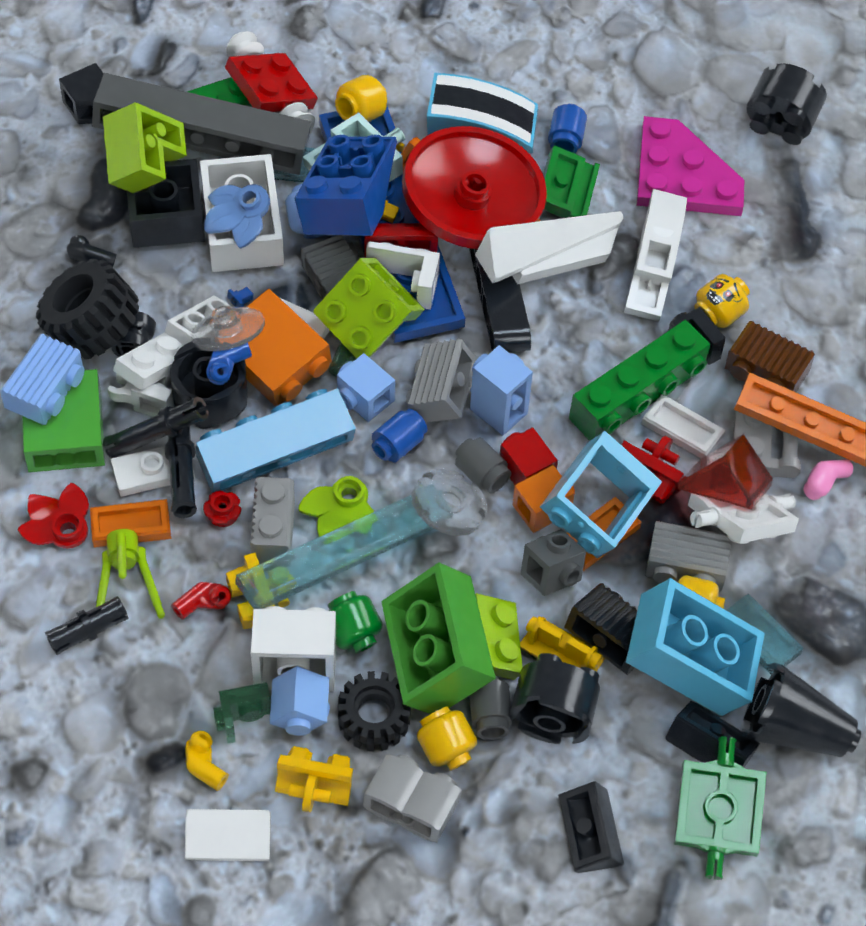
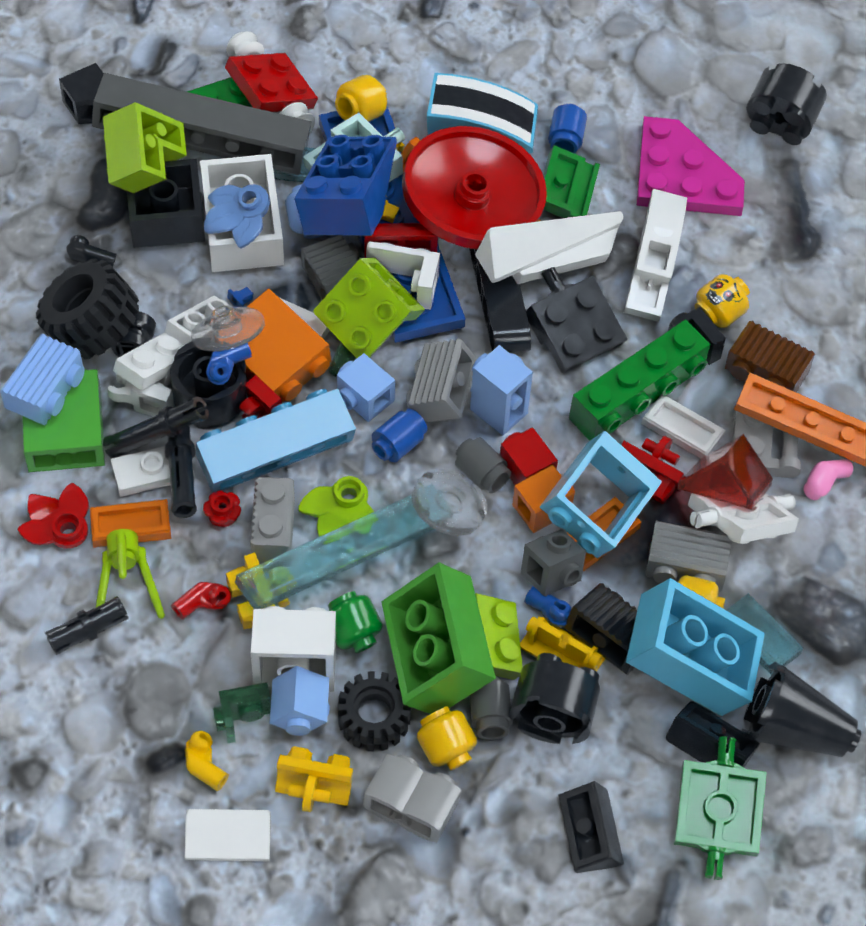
none -> red tile [239,375,282,419]
none -> blue arm [524,586,572,628]
none -> black plate [526,267,628,373]

